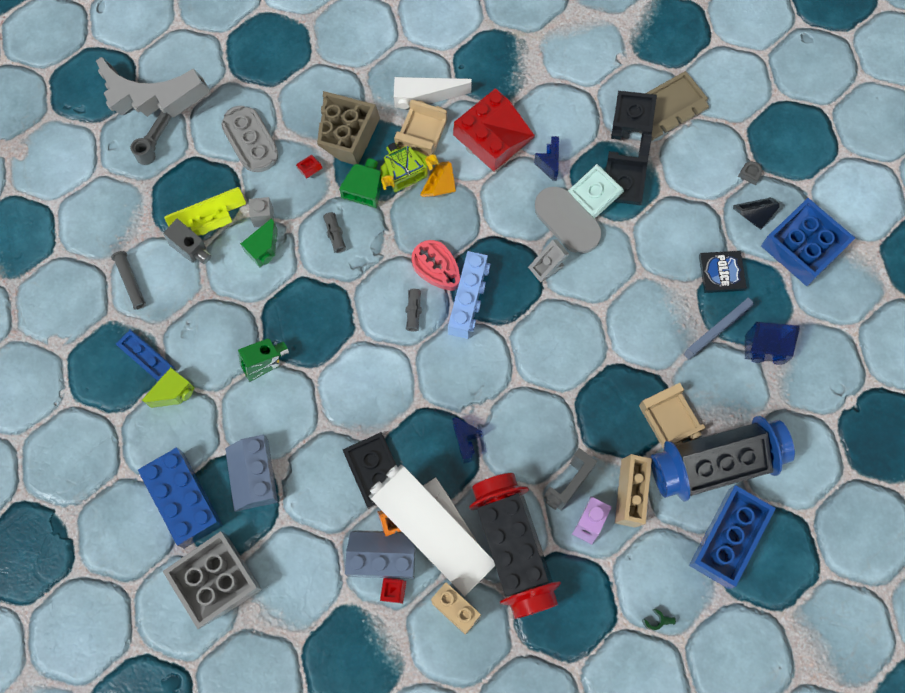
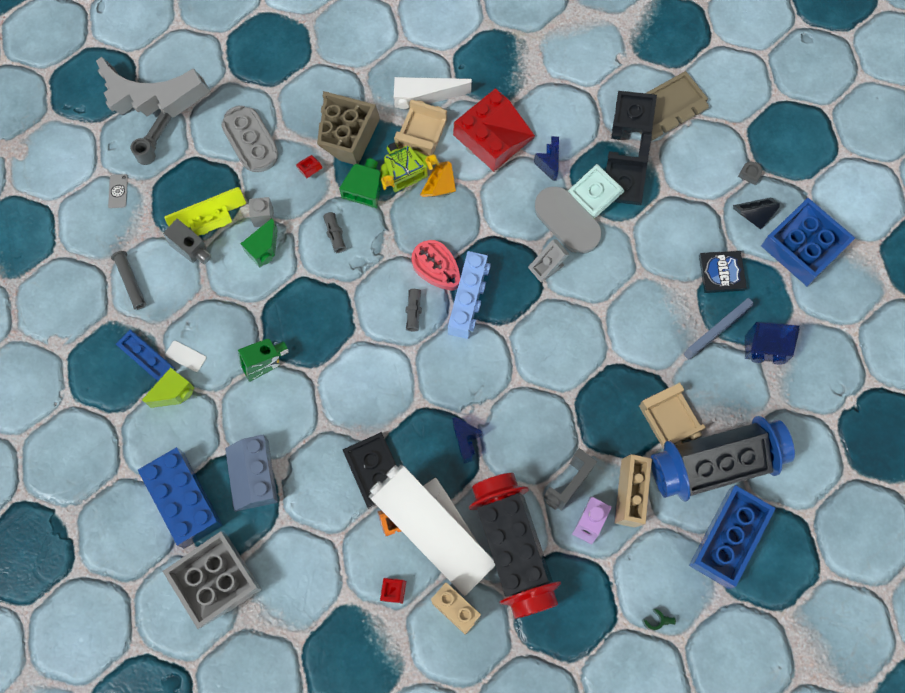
sand blue slope [345,532,416,579] -> none
none -> light grey sticker [108,174,127,208]
none -> white sticker [165,341,206,372]

